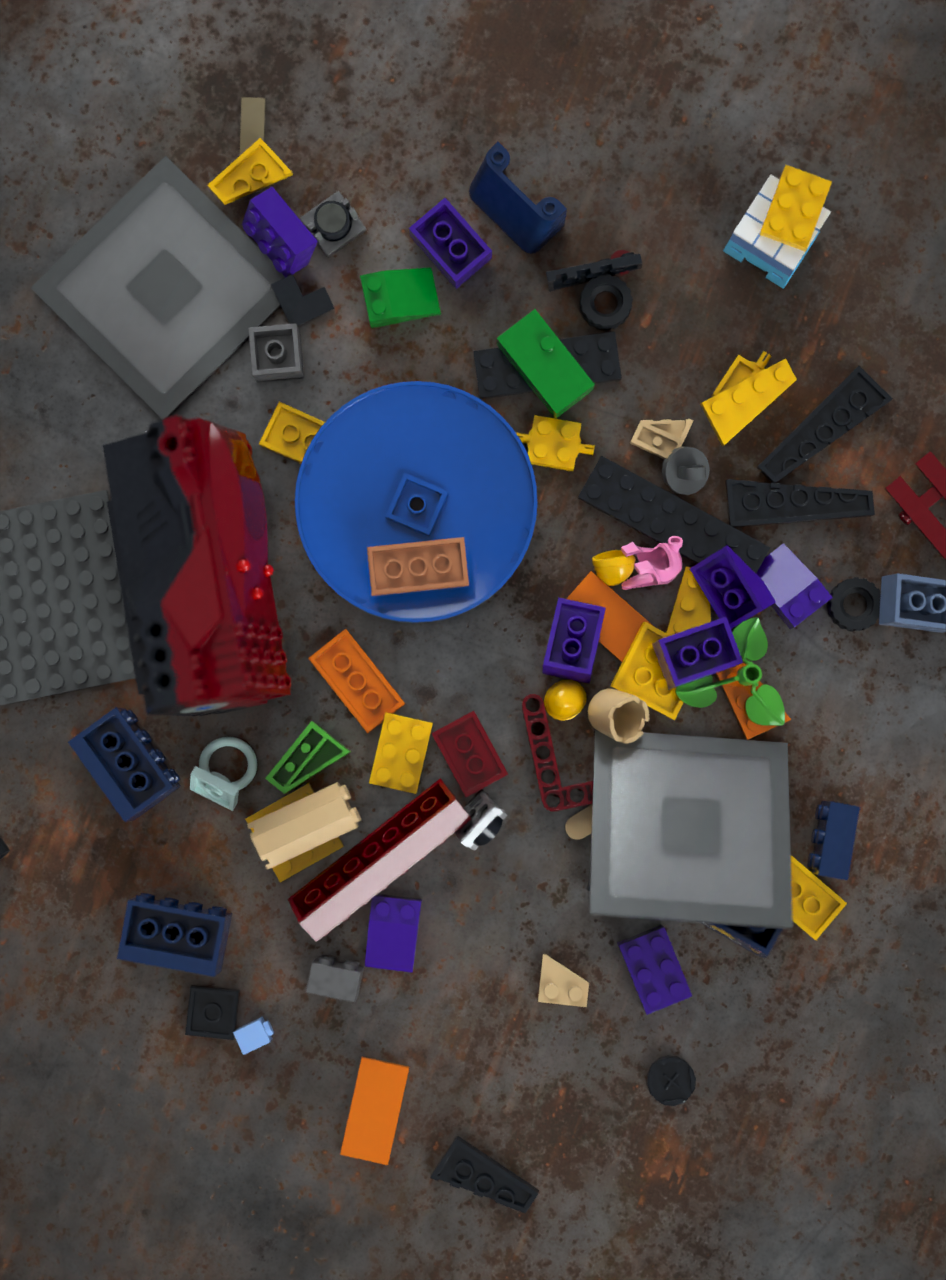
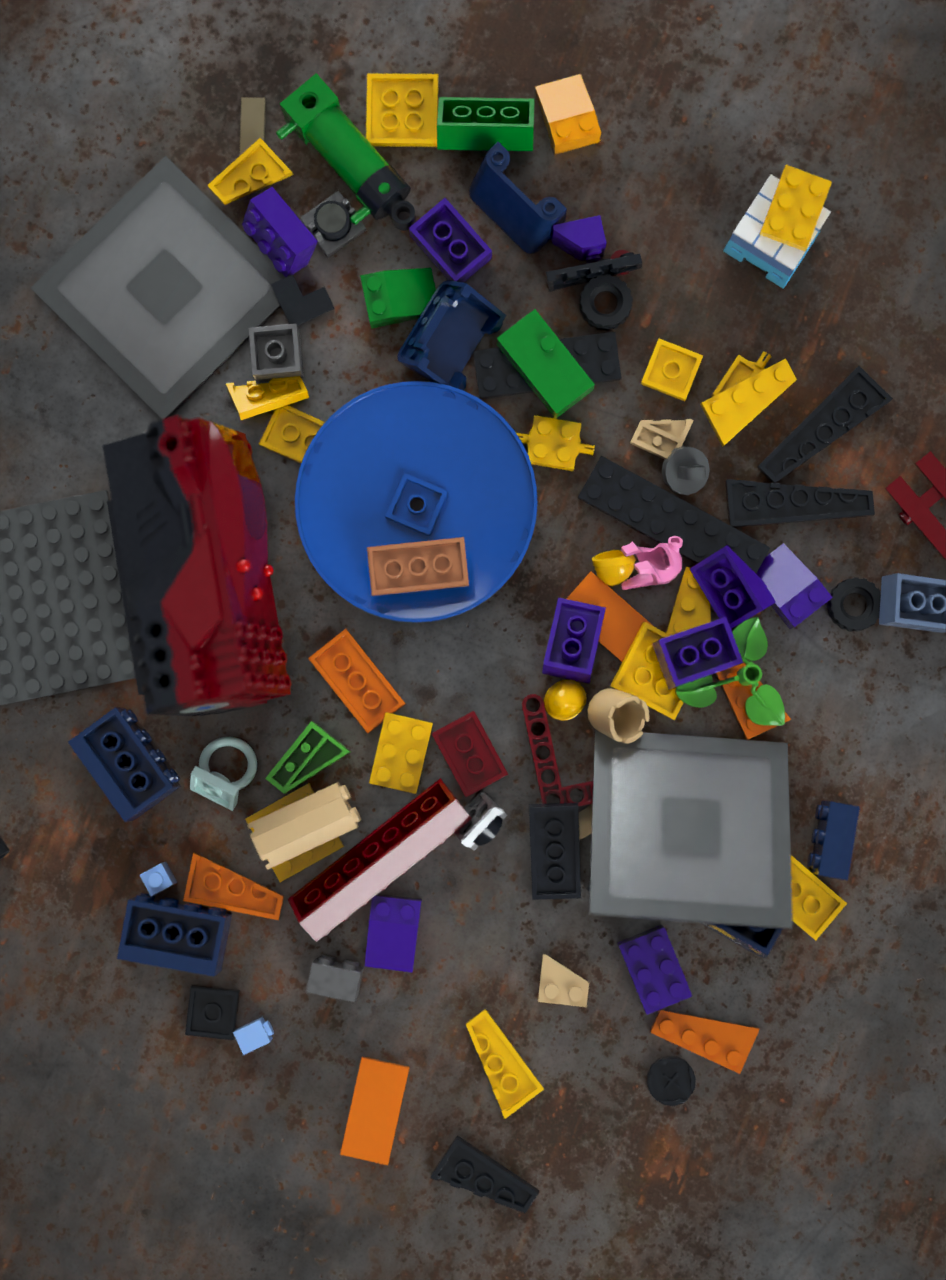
none -> light blue brick [140,862,177,896]
none -> orange wing [183,853,284,920]
none -> yellow wing [226,376,309,420]
none -> green piece [276,73,416,231]
none -> yellow plate [366,73,438,147]
none -> dark blue windscreen [397,280,507,390]
none -> green brick [437,97,534,151]
none -> yellow wing [466,1009,544,1119]
none -> black plate [529,803,581,900]
none -> light orange slope [535,74,601,155]
none -> dark purple slope [551,215,606,263]
none -> yellow plate [641,338,703,401]
none -> orange wing [650,1009,760,1074]

